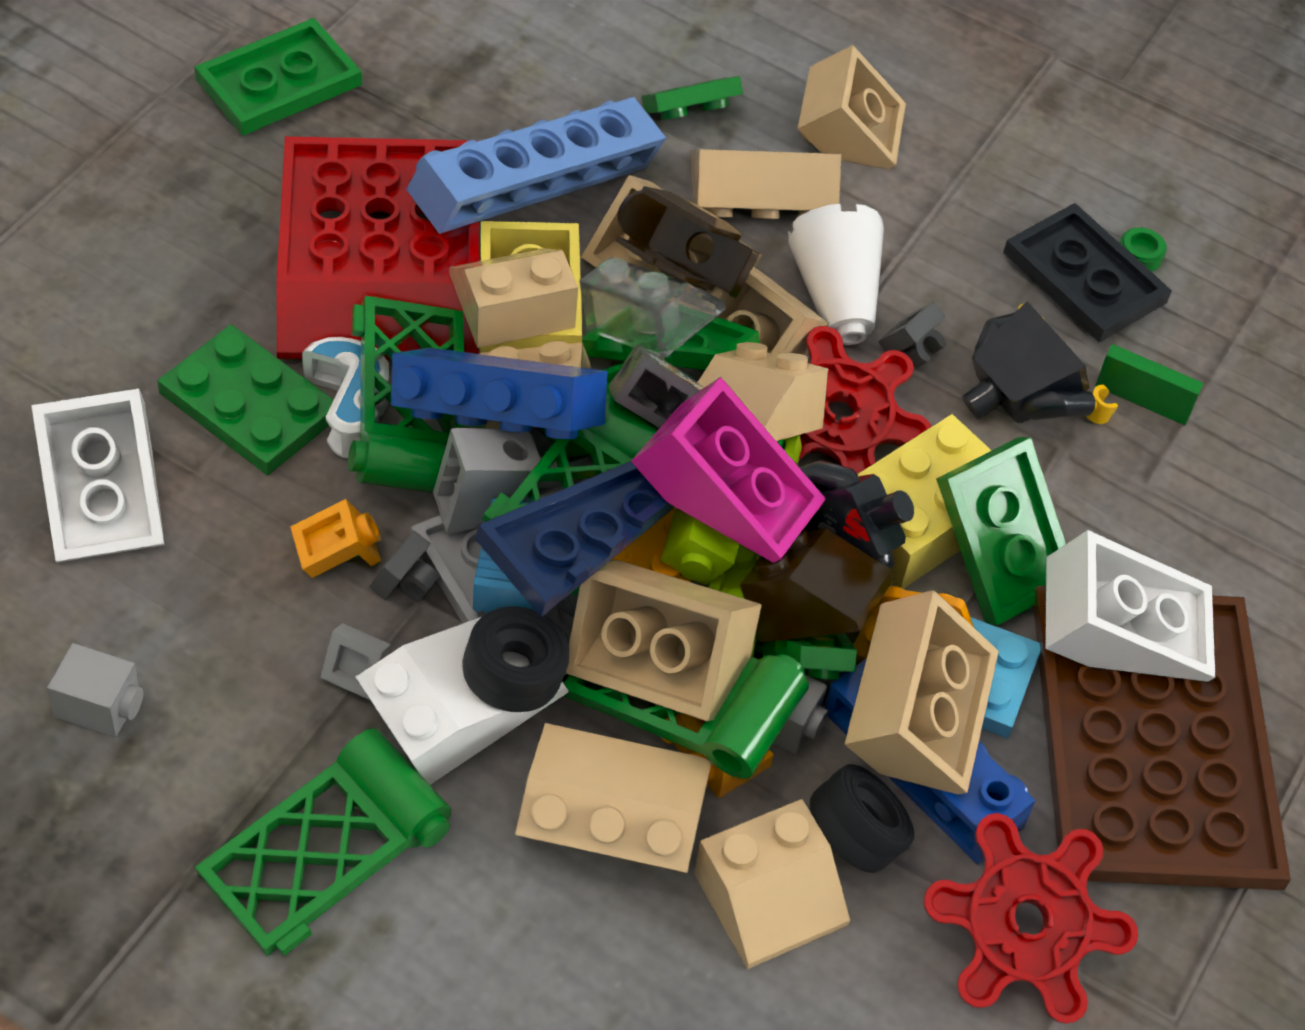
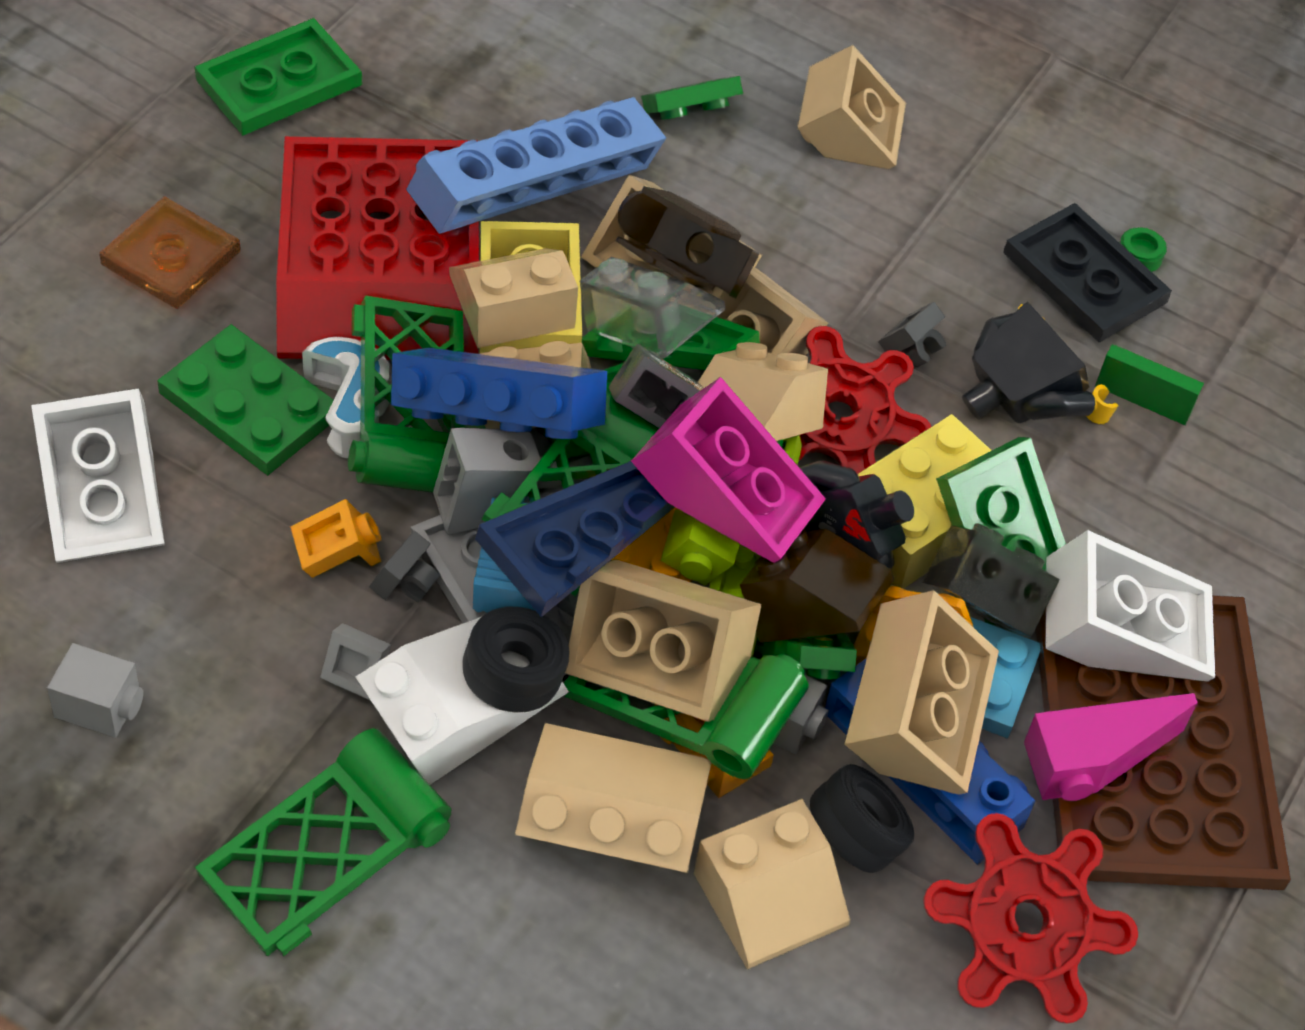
tan slope [690,149,841,219] -> none
white cone [788,204,884,345] -> none
none -> clear orange plate [99,196,241,309]
none -> clear smoke brick [922,523,1060,637]
none -> dark pink slope [1024,693,1198,801]

